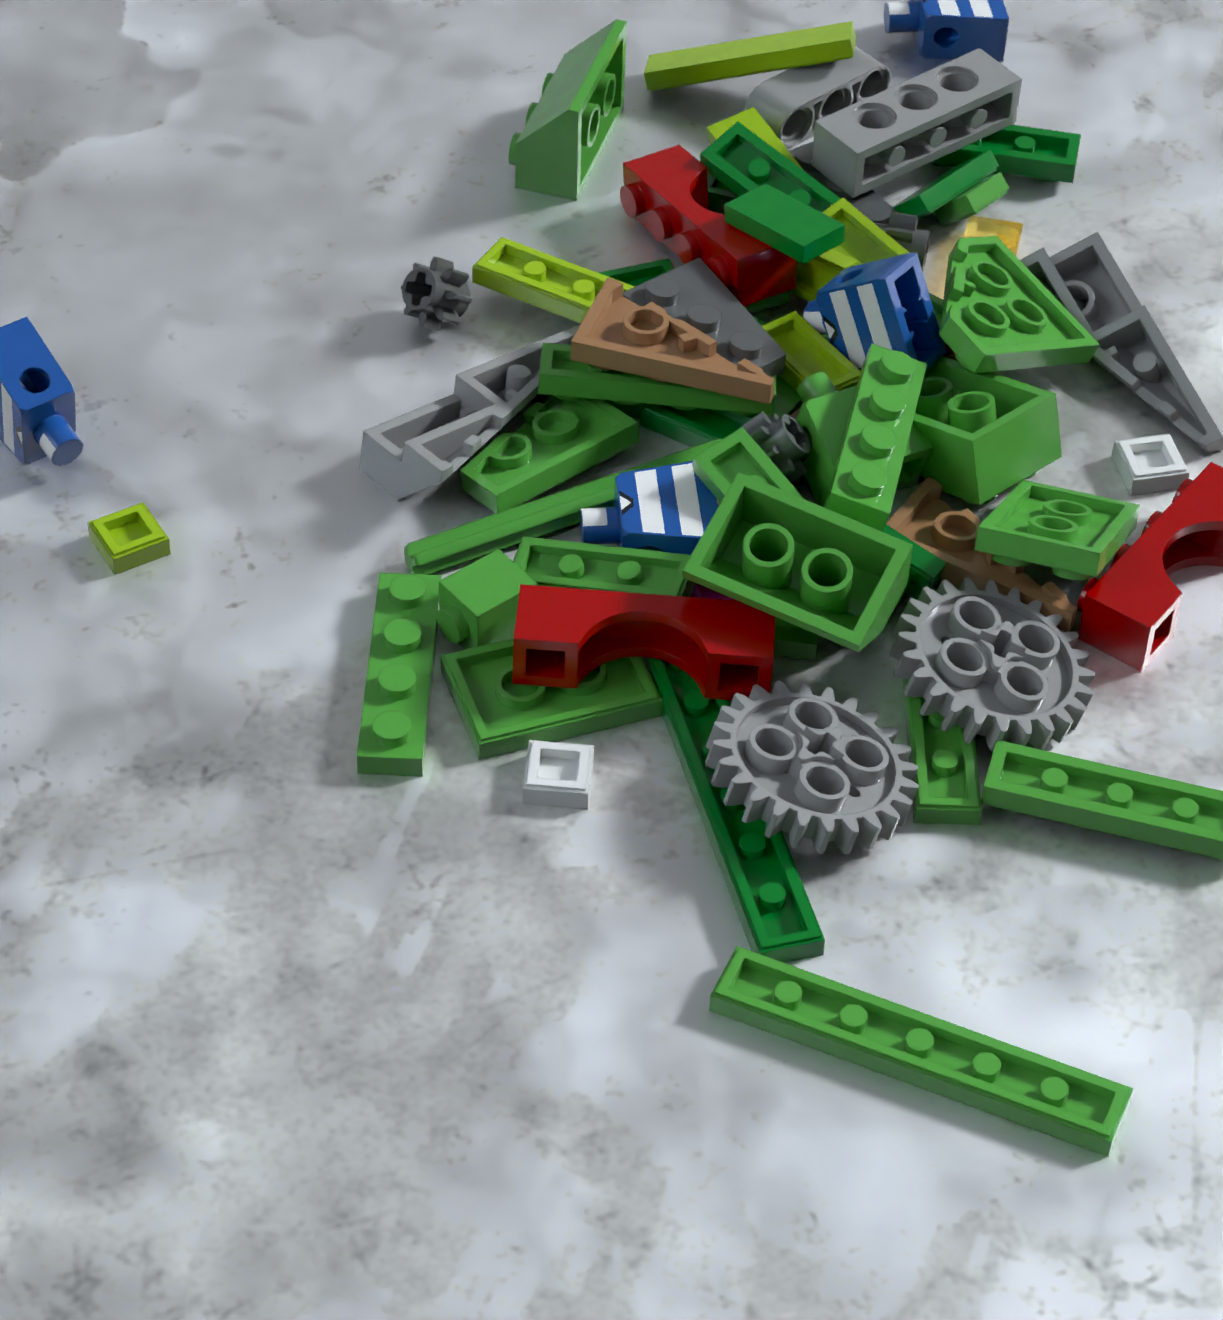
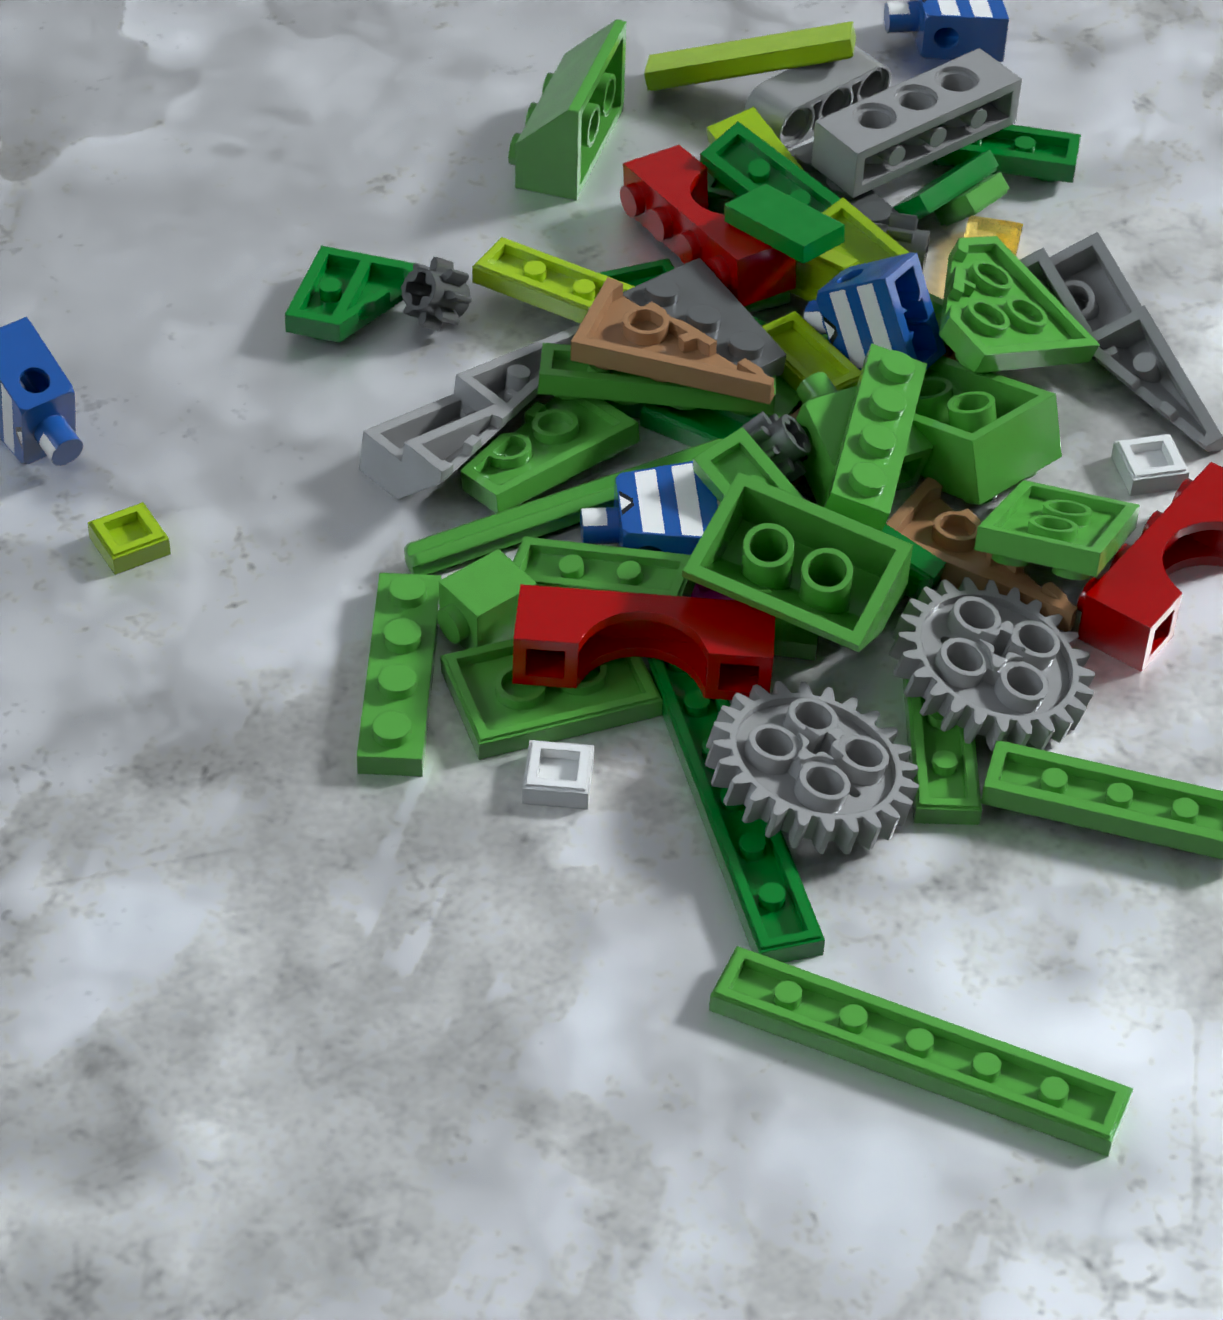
none -> green wing [285,245,414,343]

